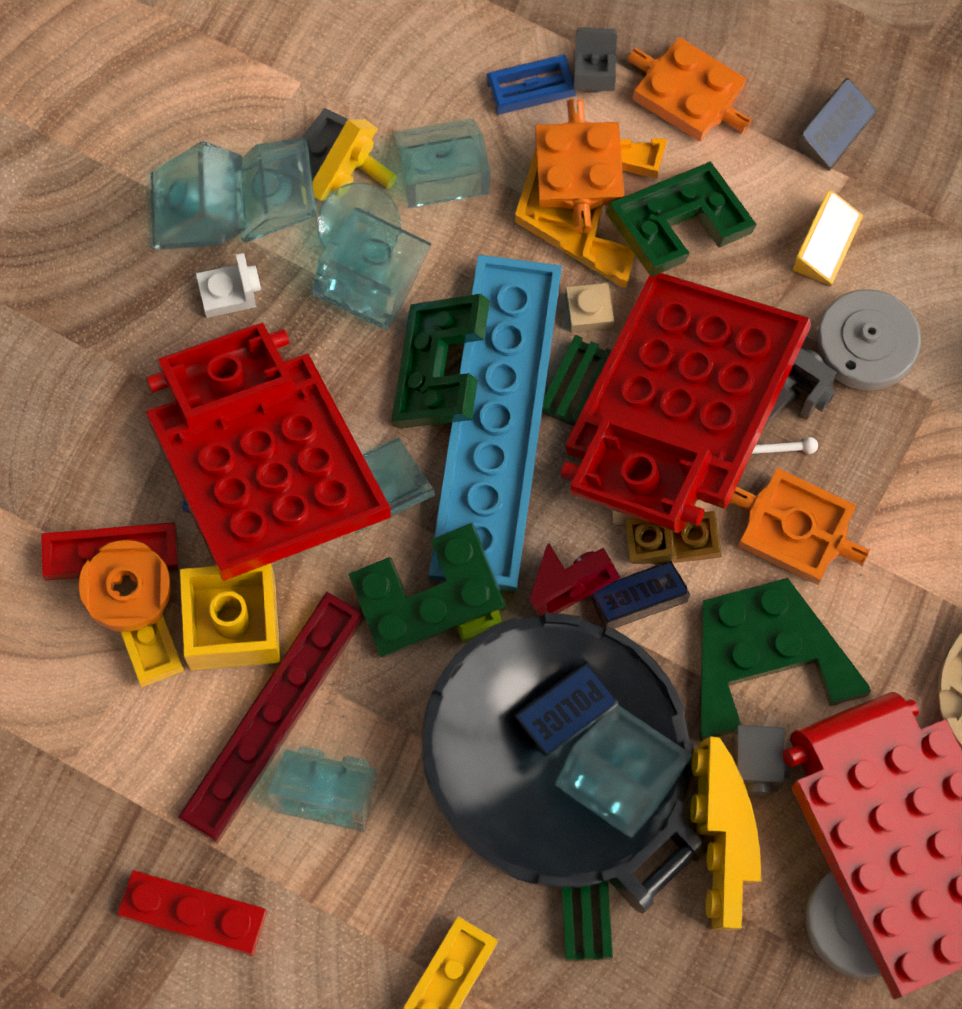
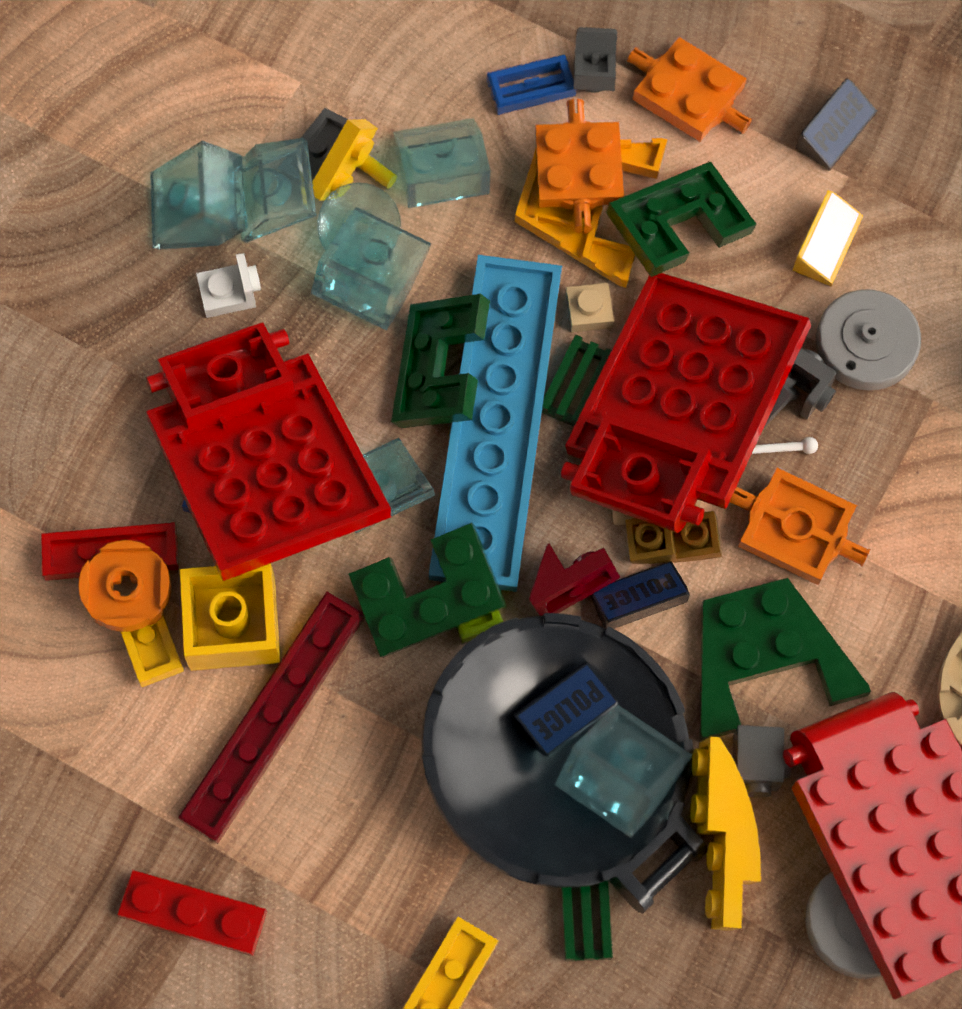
clear light blue slope [268,746,378,832] -> none

